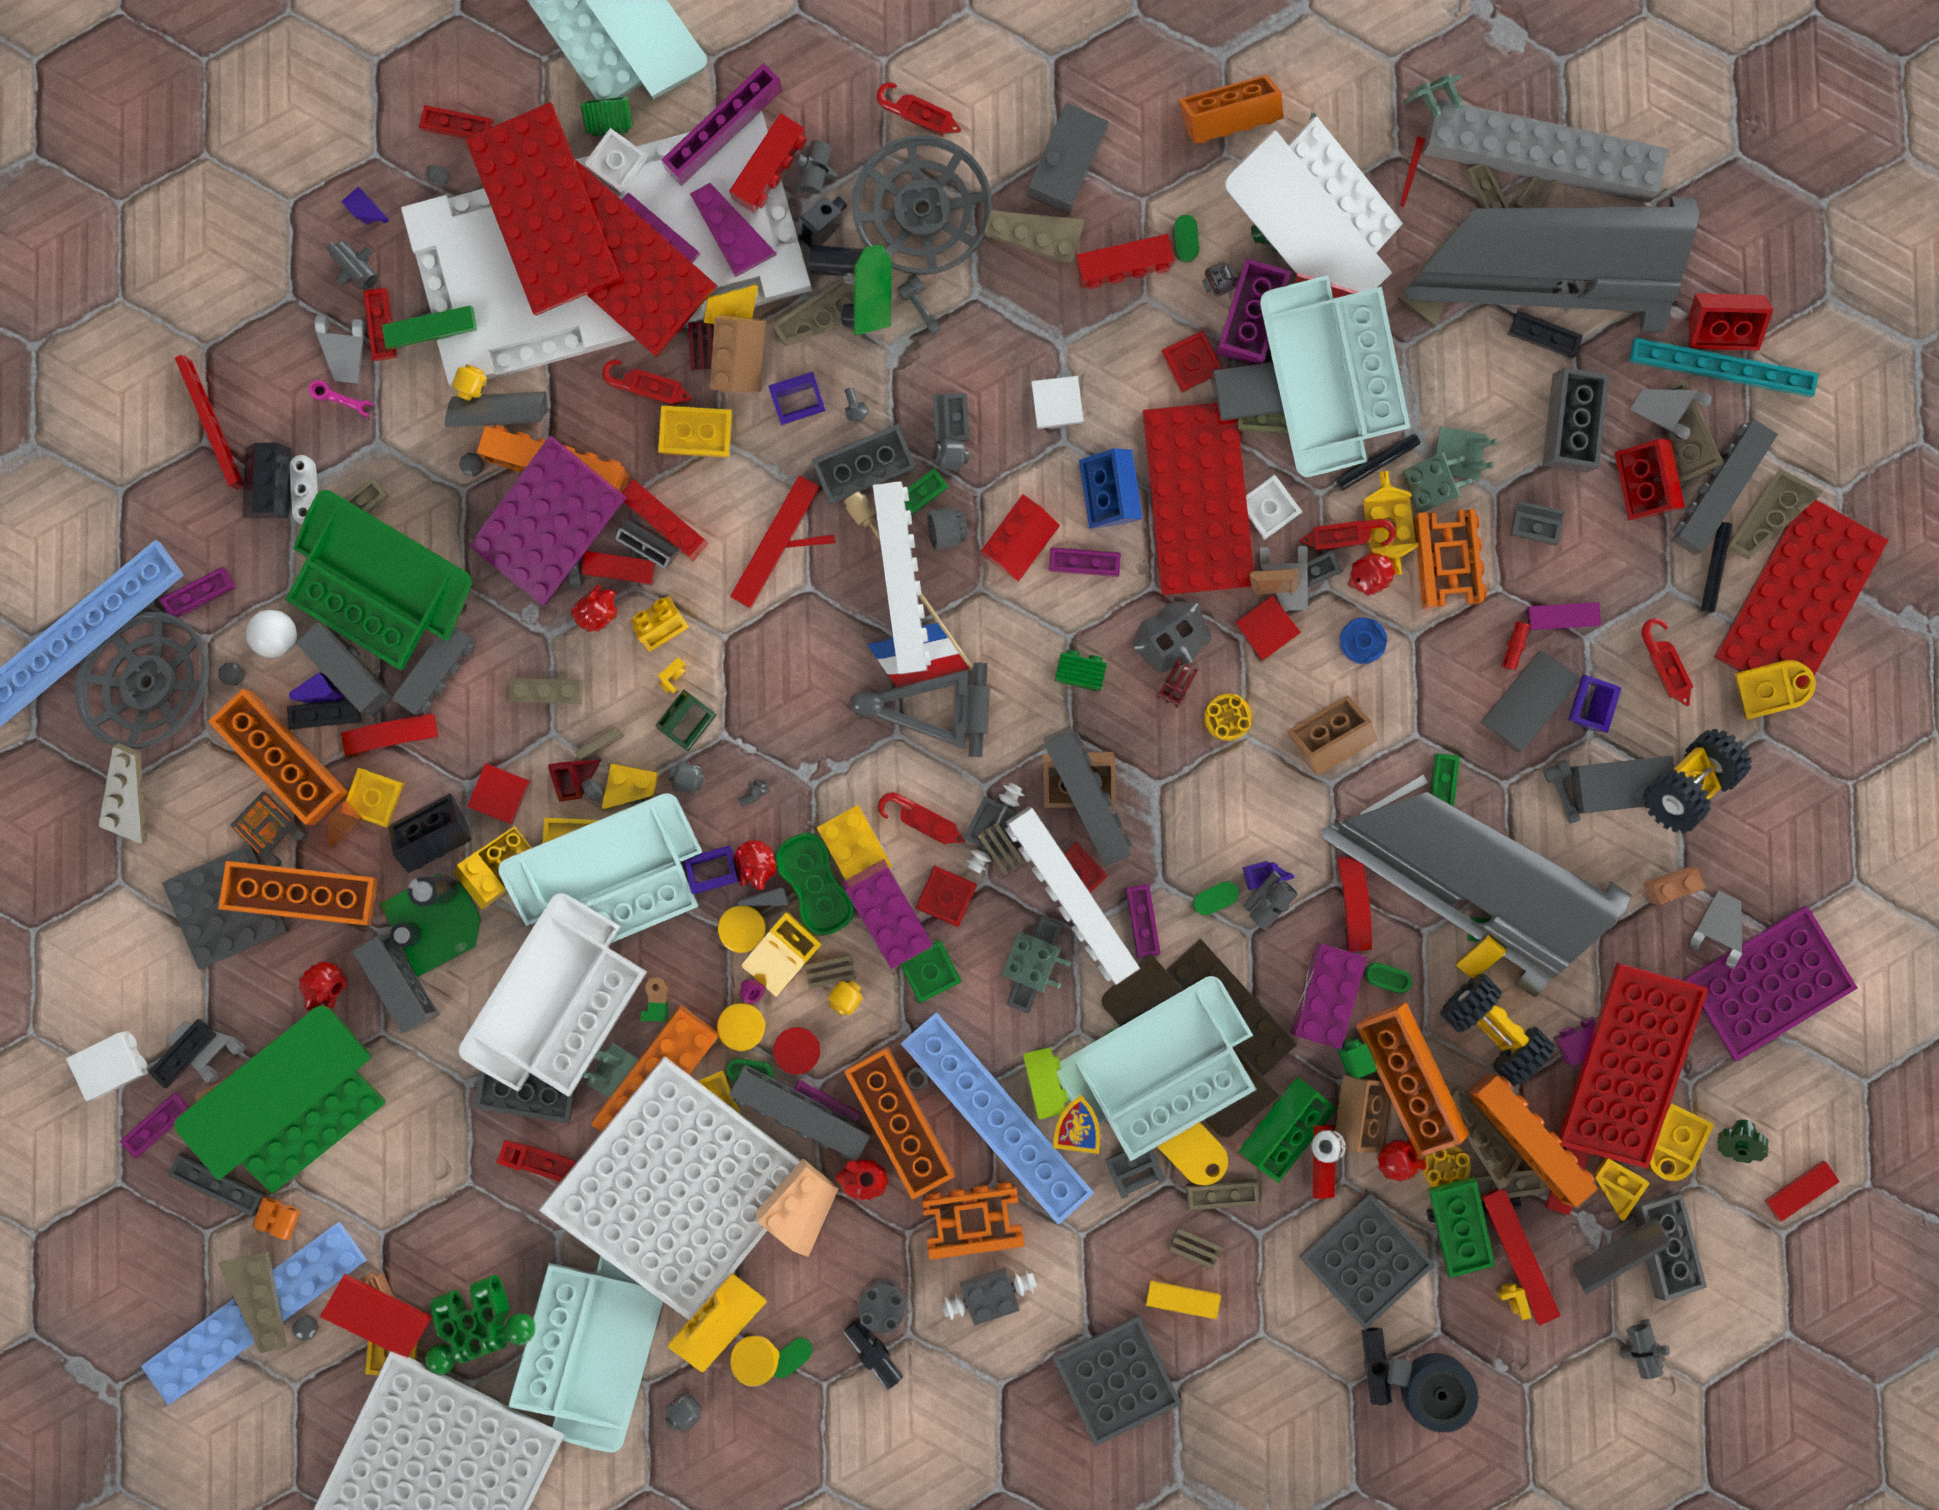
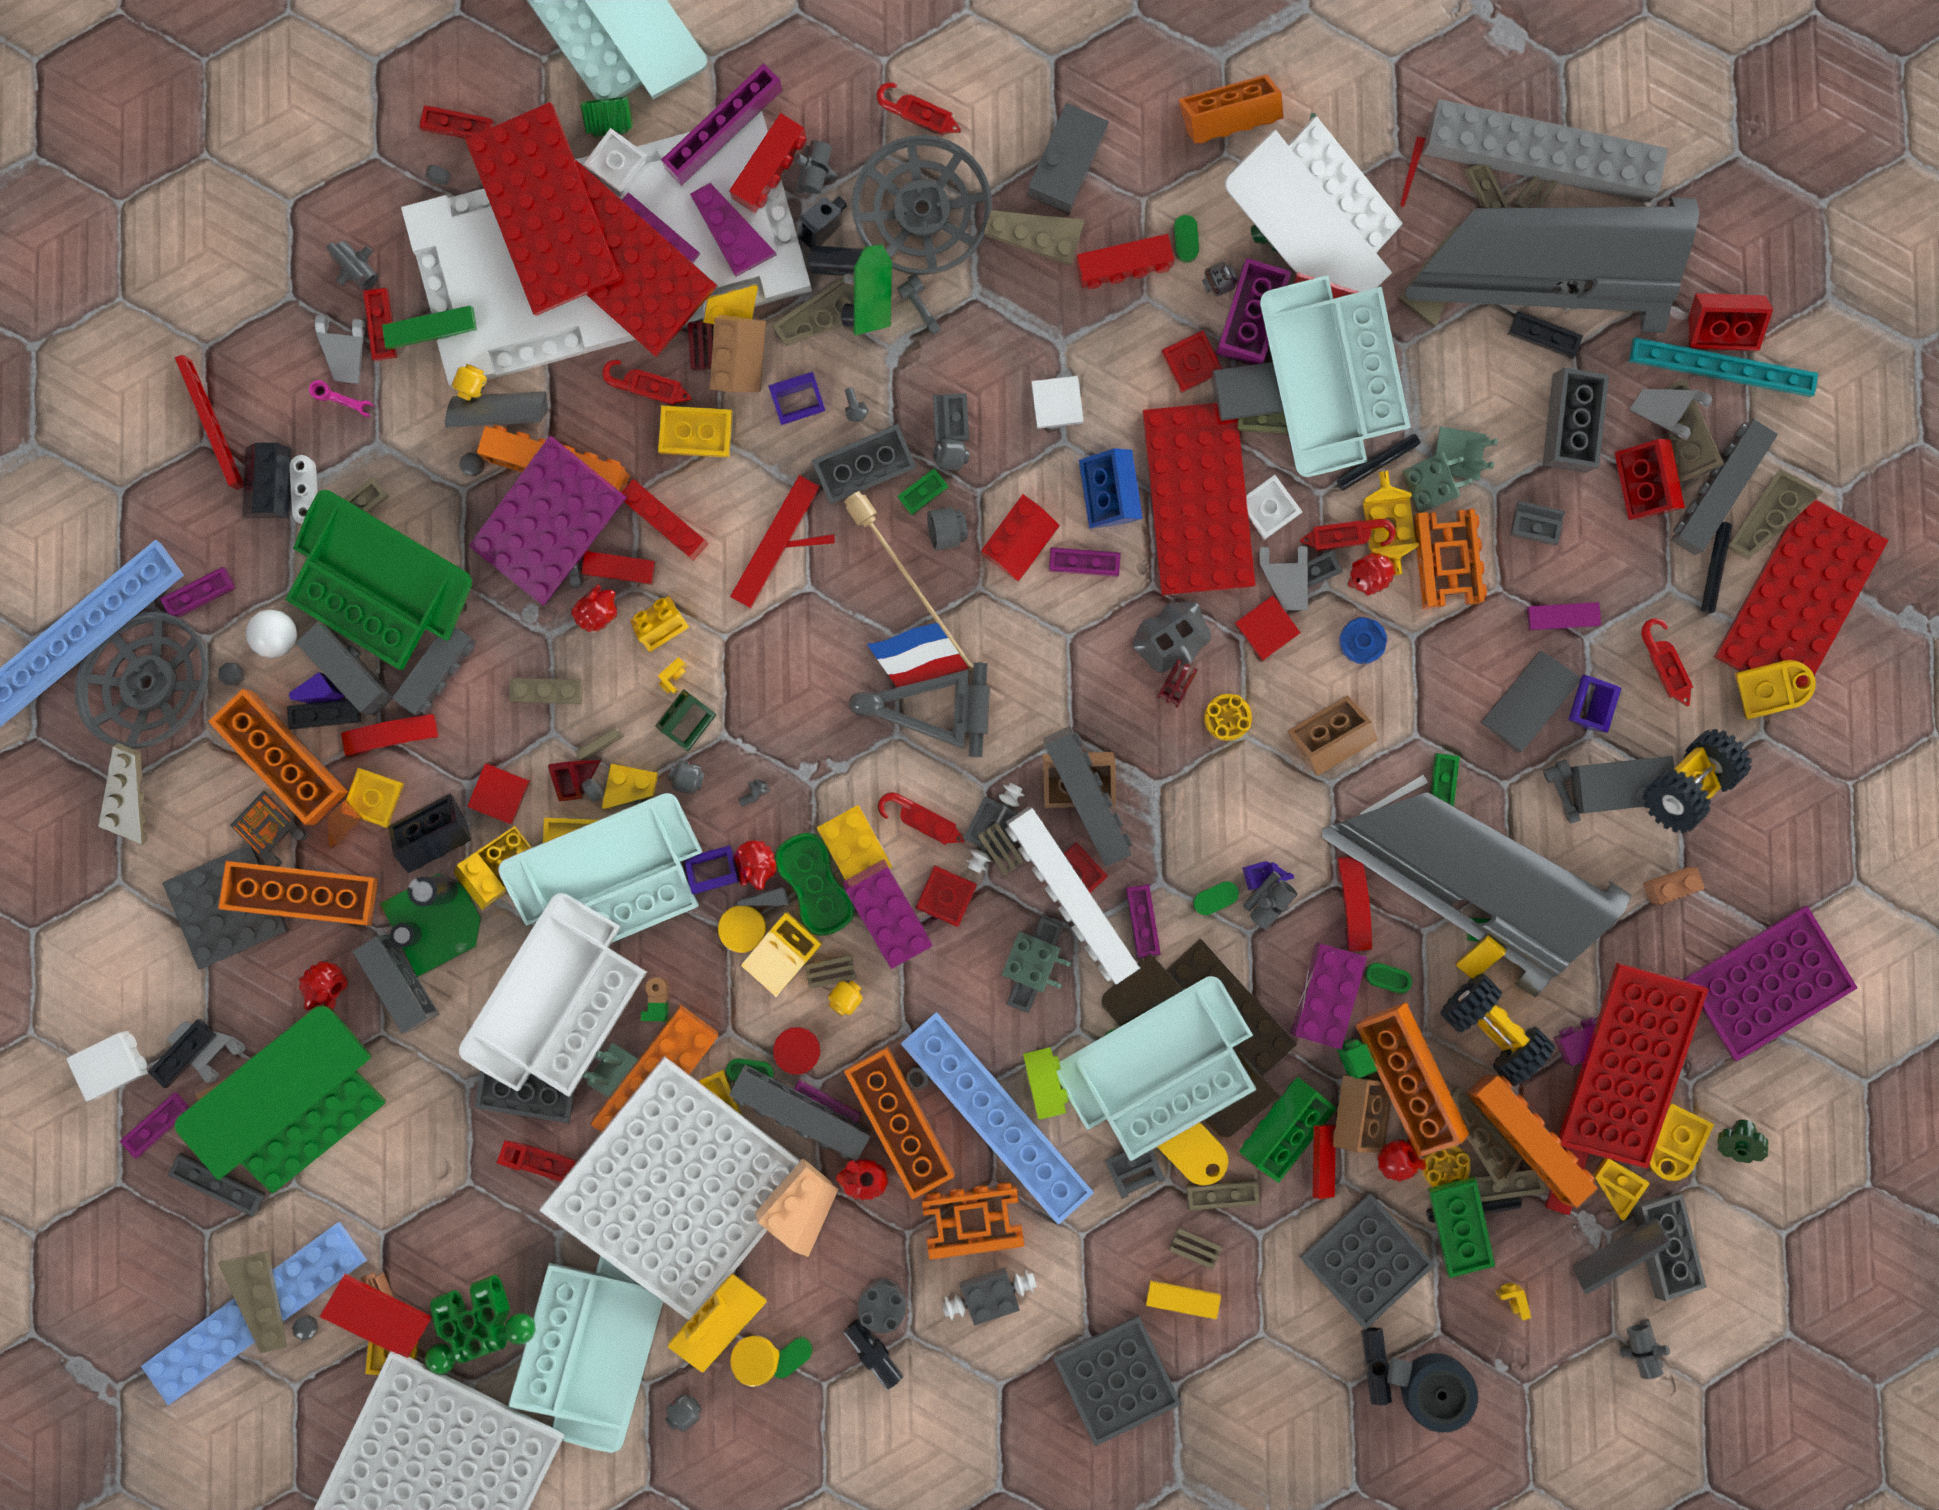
orange piece [252,1197,301,1240] -> none
dark purple slope [341,186,390,225] -> none
dark grey piece [615,519,679,569] -> none
yellow tile [717,1002,766,1051] -> none
magenta tile [739,979,765,1004] -> none
white brick [873,481,931,674] -> none
green tile [900,939,962,1004] -> none
shield [1053,1095,1101,1154] -> none
green brick [1054,650,1107,692] -> none
medium nougat slope [1250,568,1299,598] -> none
white head [1312,1130,1346,1163] -> none
sand green plate [1403,73,1463,119] -> none
red tile [1481,1188,1561,1326] -> none
red pin [1501,621,1531,671] -> none
light grey flag [1689,890,1742,969] -> none
red tile [1764,1161,1840,1222] -> none

